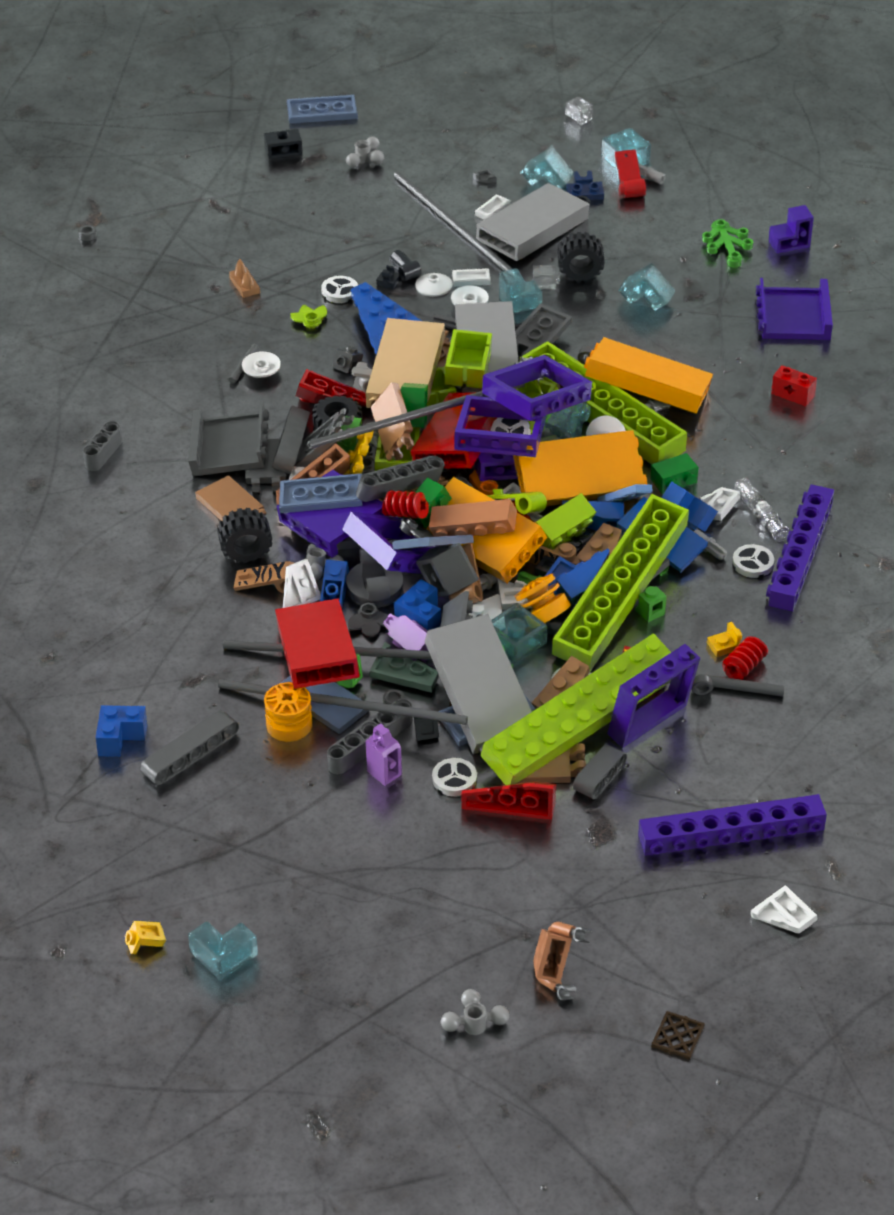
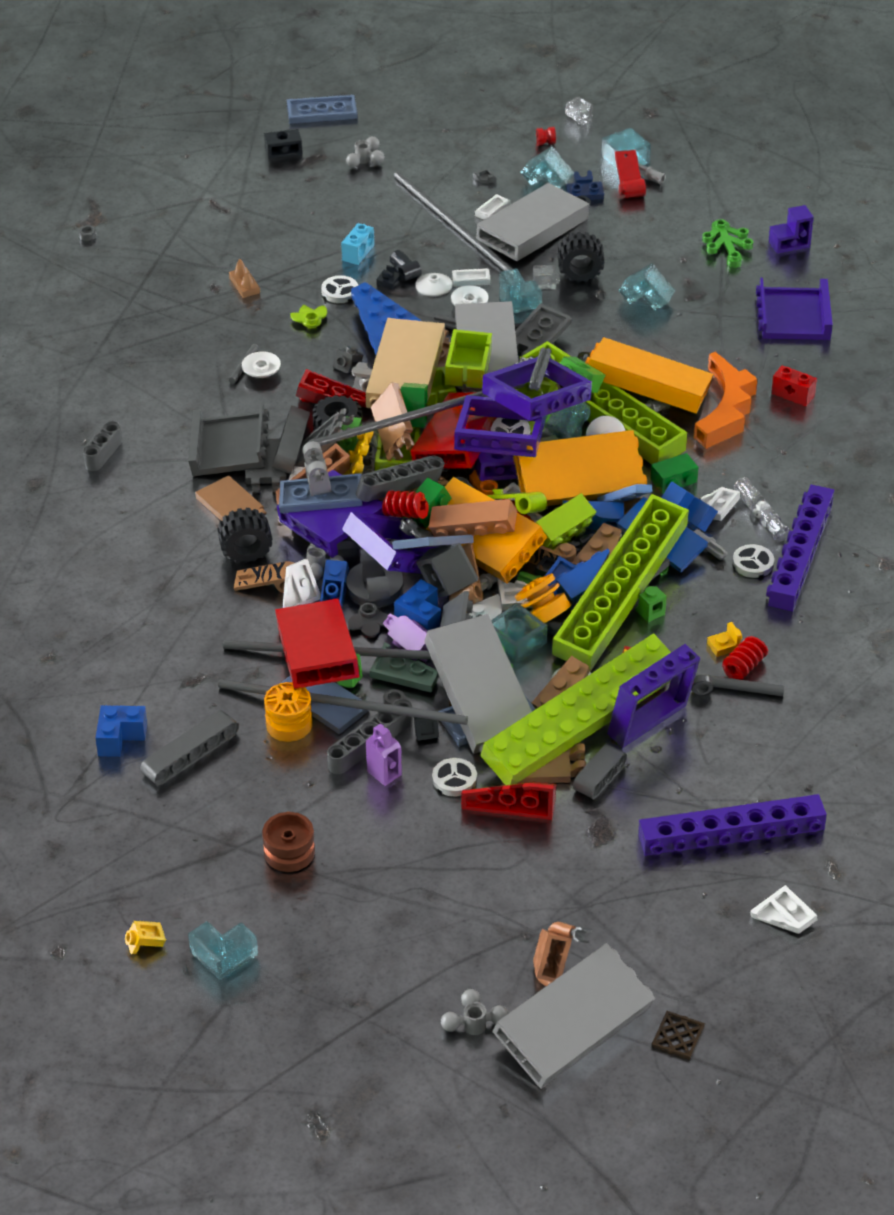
none -> copper wheel [262,812,315,872]
none -> light grey piece [303,441,332,496]
none -> medium azure brick [341,223,375,265]
none -> light grey brick [493,943,655,1089]
none -> dark grey axle [529,347,551,390]
none -> red wheel [536,127,556,146]
none -> bright green brick [560,357,605,392]
none -> orange arch [694,352,757,449]

